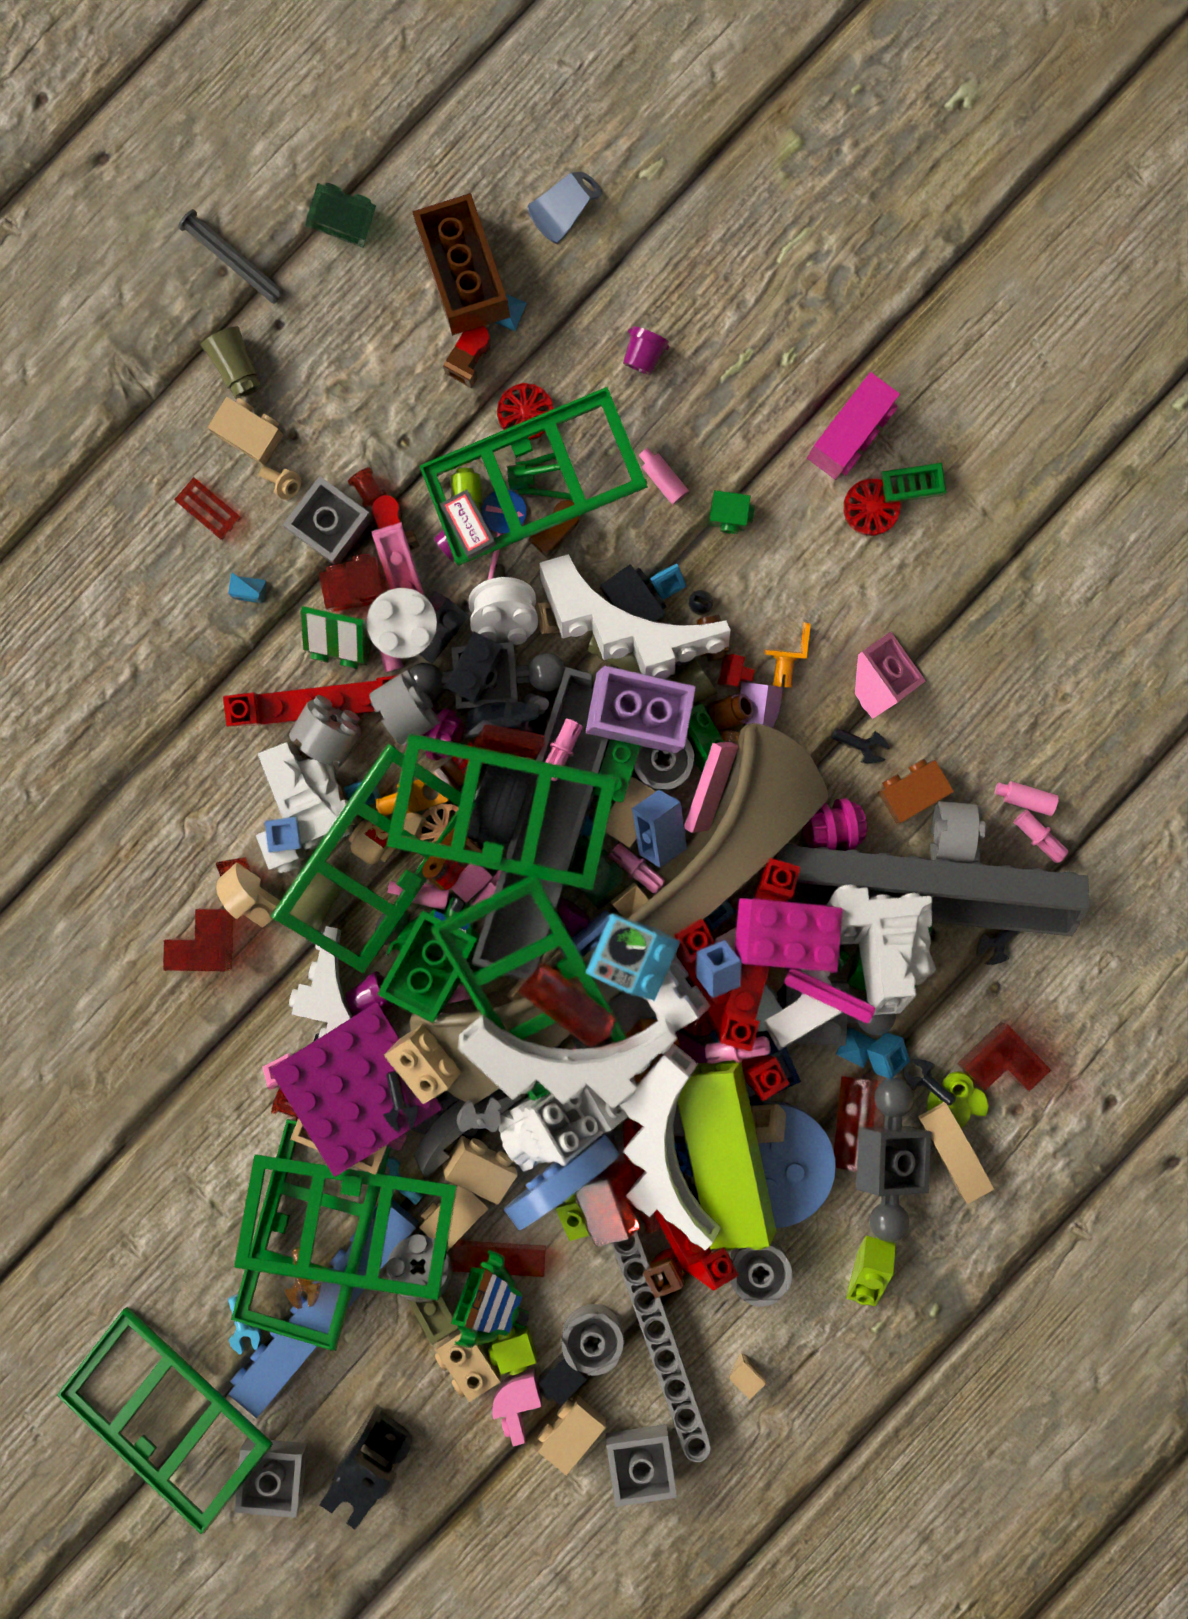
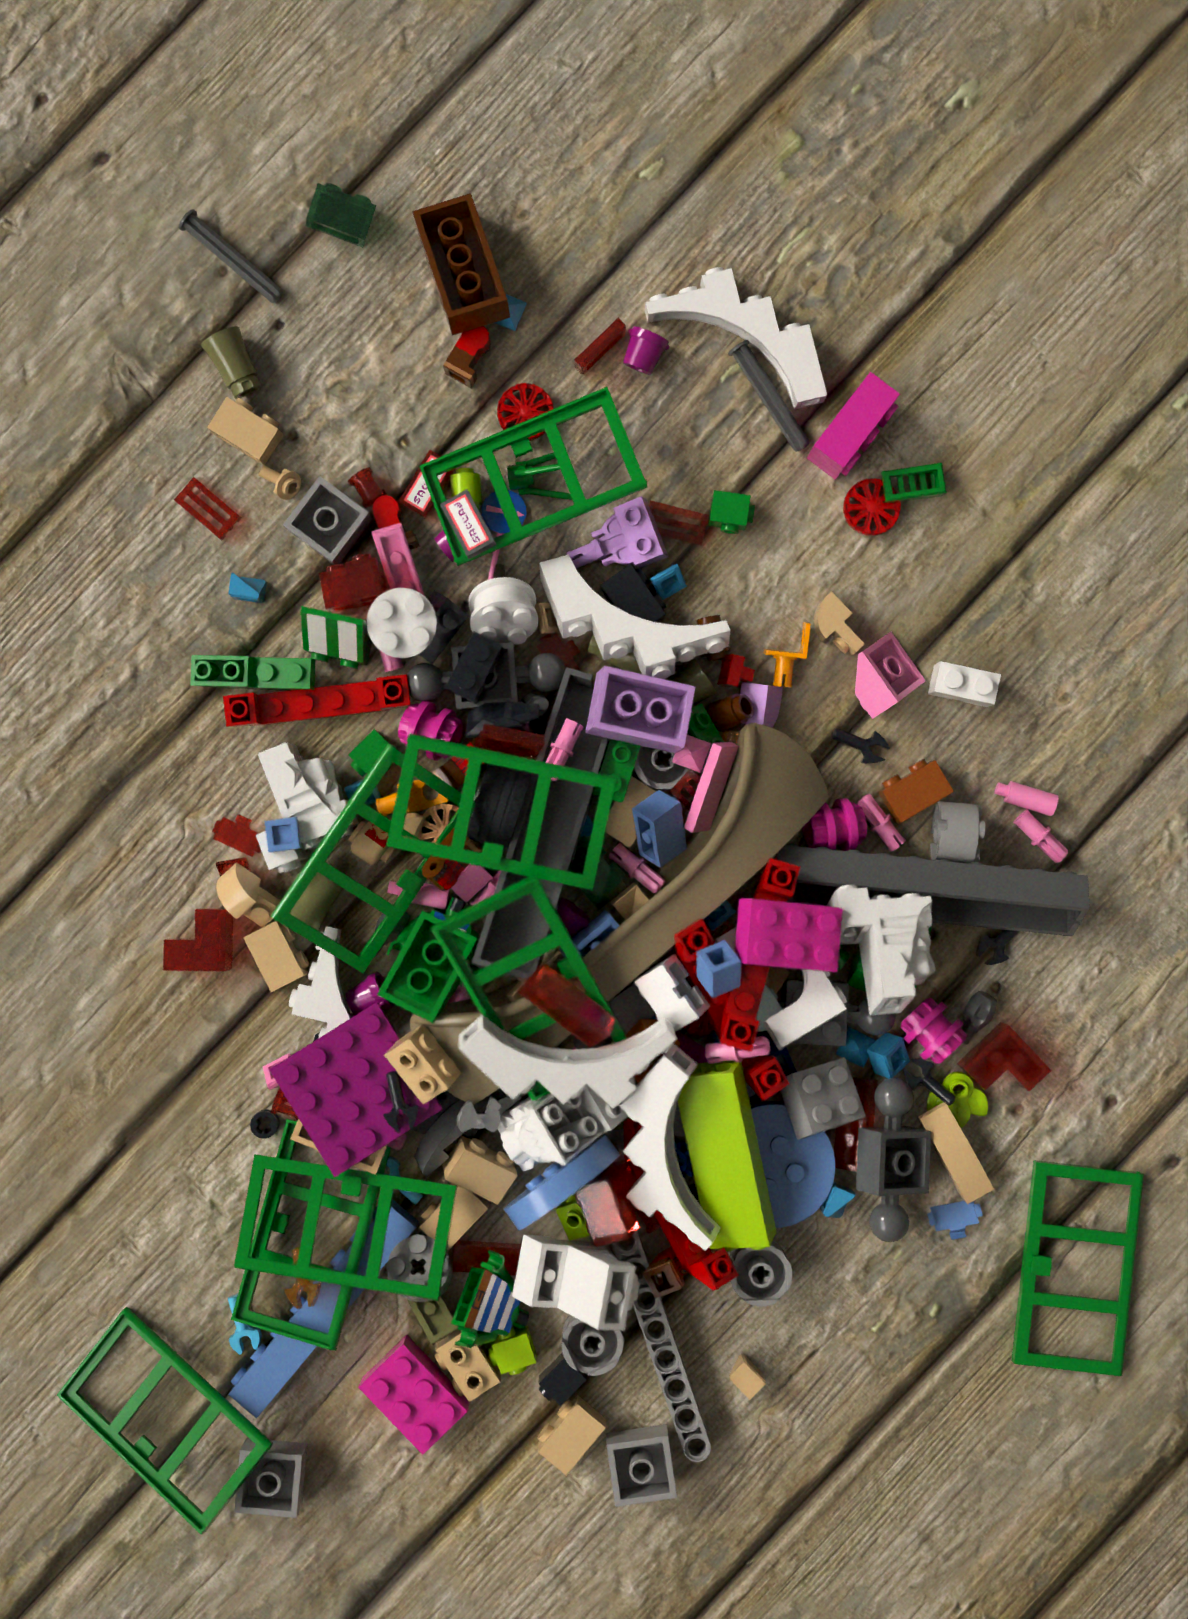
light grey brick [289,695,362,766] -> none
black piece [319,1404,412,1529] -> none
light grey brick [369,670,440,746] -> none
bright pink brick [492,1368,542,1446] -> none
reddish brown leg [526,500,580,558] -> none
sand blue piece [527,172,602,244] -> none
slope [586,914,680,1001] -> none
bright pink cylinder [639,448,690,505] -> none
black hinge [688,590,713,615] -> none
tan slope [750,1104,786,1143] -> none
dark pink axle [784,968,875,1023] -> none
lime slope [846,1235,896,1306] -> none
none -> green slope [190,655,316,690]
none -> clear red piece [212,814,261,857]
none -> tan brick [243,921,309,992]
none -> black bush [250,1109,280,1139]
none -> green brick [348,729,393,777]
none -> dark pink brick [358,1334,470,1455]
none -> tile [399,450,456,519]
none -> white brick [512,1234,640,1330]
none -> clear red piece [536,633,580,671]
none -> lavender brick [567,496,669,569]
none -> clear red tile [574,318,626,375]
none -> white arch [645,267,827,410]
none -> clear red tile [649,500,709,546]
none -> clear red tile [670,769,701,812]
none -> bright pink slope [672,735,712,773]
none -> dark grey axle [728,340,809,452]
none -> light grey brick [780,1057,866,1140]
none -> tan brick [814,591,865,655]
none -> dark azure slope [820,1182,856,1218]
none -> bright pink axle [856,794,906,852]
none -> dark pink piece [900,998,967,1064]
none -> medium blue piece [927,1201,983,1240]
none -> white brick [928,661,1001,707]
none -> dark grey piece [962,991,997,1045]
none -> green door [1011,1160,1144,1376]

